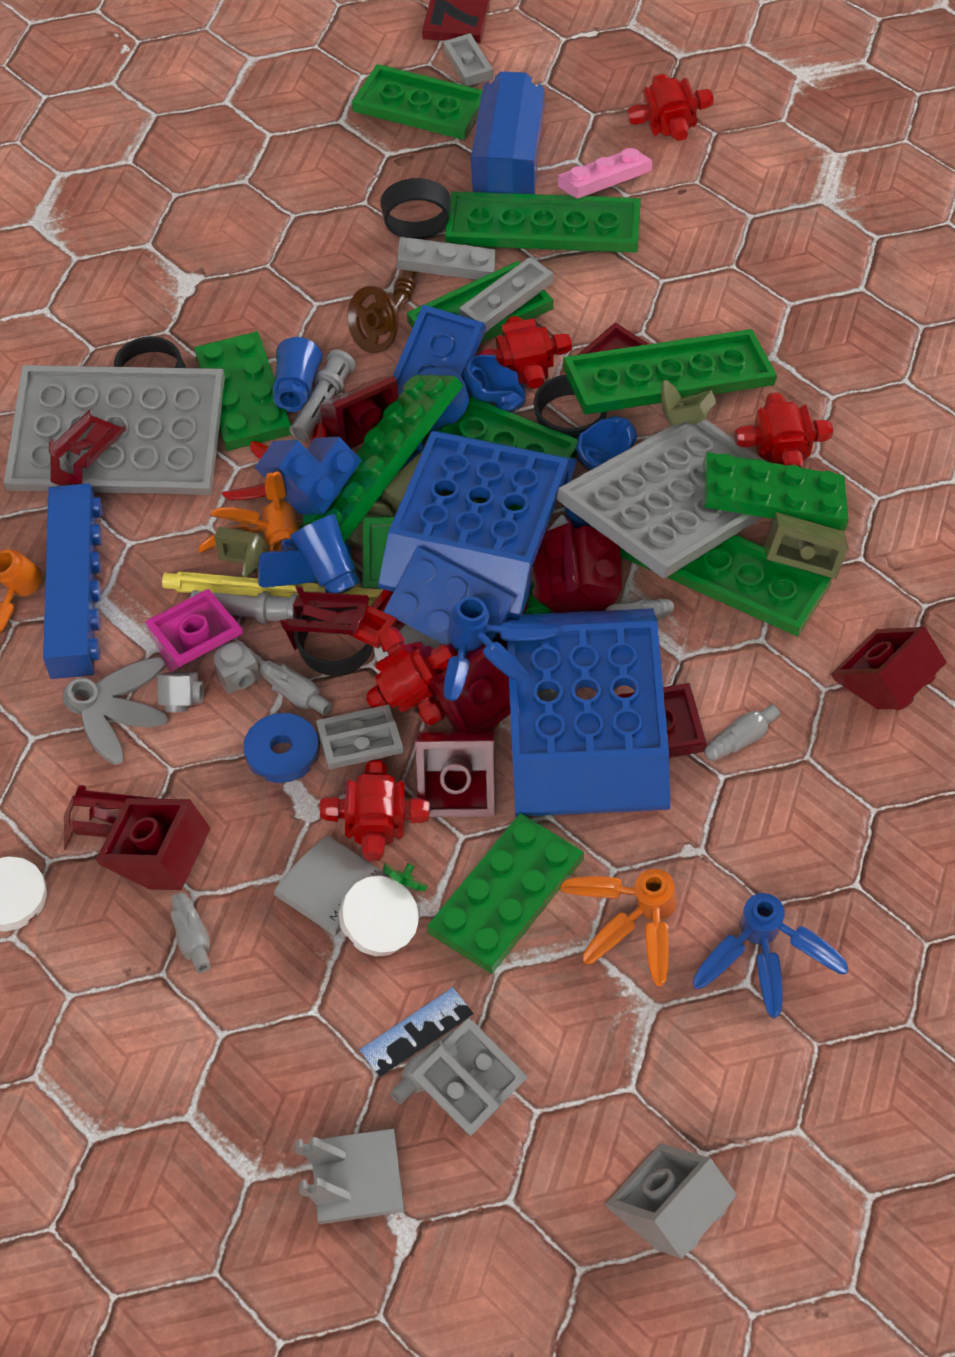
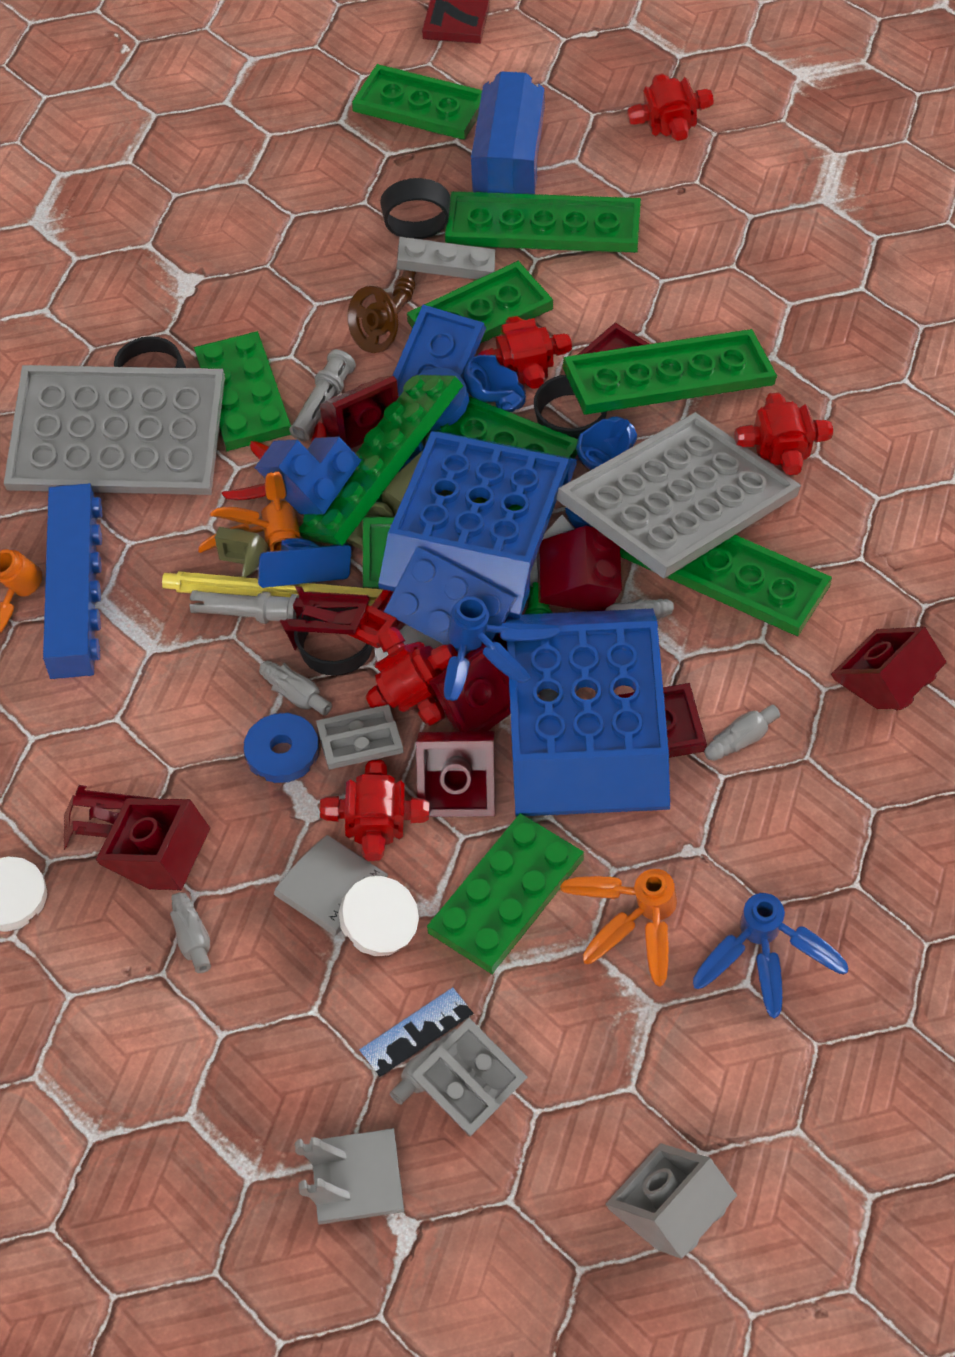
dark red piece [49,410,126,486] -> none
light grey plant [63,657,168,765] -> none
dark pink slope [145,588,243,672] -> none
light grey plate [157,672,204,712] -> none
light grey plate [214,642,261,694] -> none
blue plant [273,337,322,412] -> none
blue plant [290,514,361,594] -> none
green plant [383,863,428,891] -> none
light grey plate [443,33,493,87] -> none
light grey plate [459,257,554,332] -> none
dark red piece [532,519,593,613] -> none
bright pink plate [558,148,652,199] -> none
olive plate [661,380,716,425] -> none
green plate [703,452,849,531] -> none
olive brick [764,512,849,579] -> none

